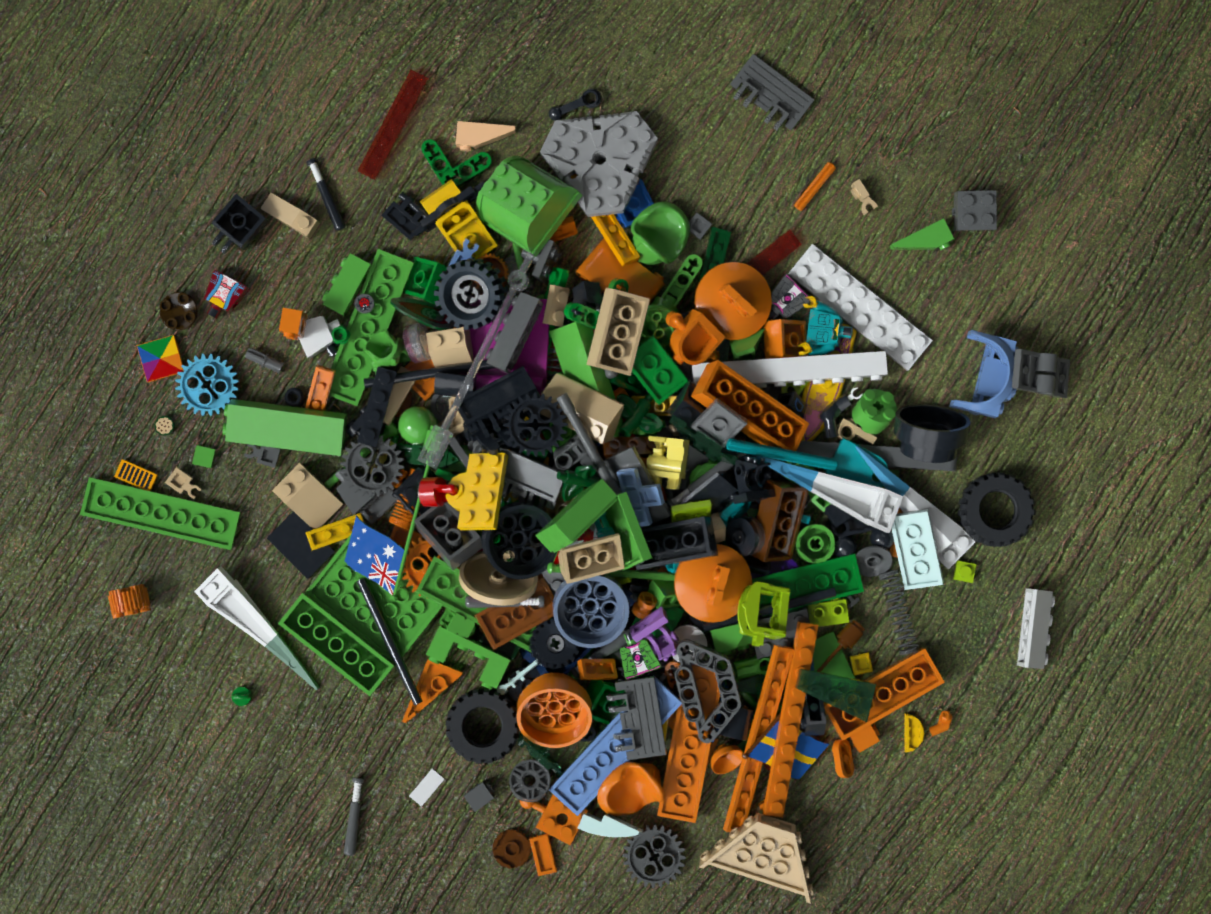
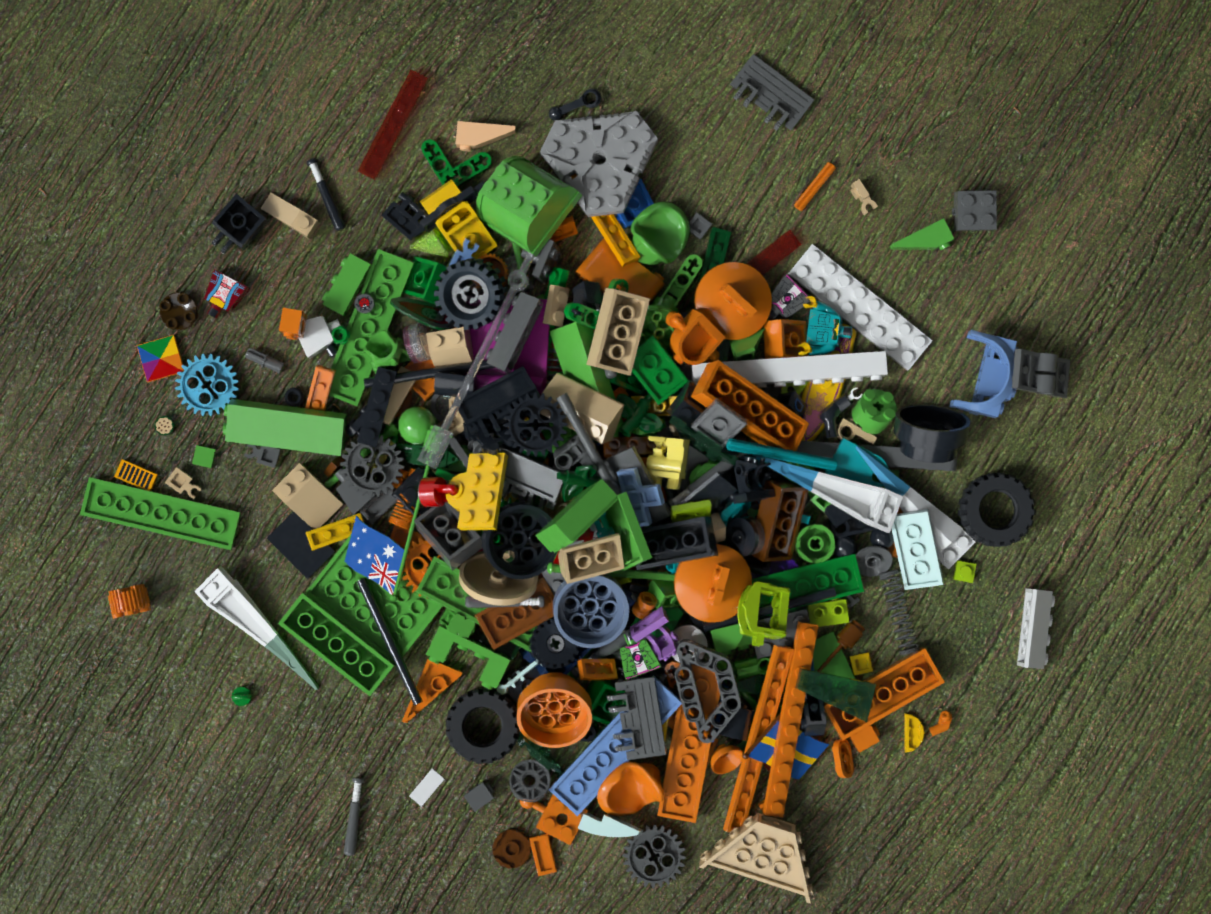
none -> reddish brown tile [324,454,346,478]
none -> clear neon green slope [410,227,451,257]

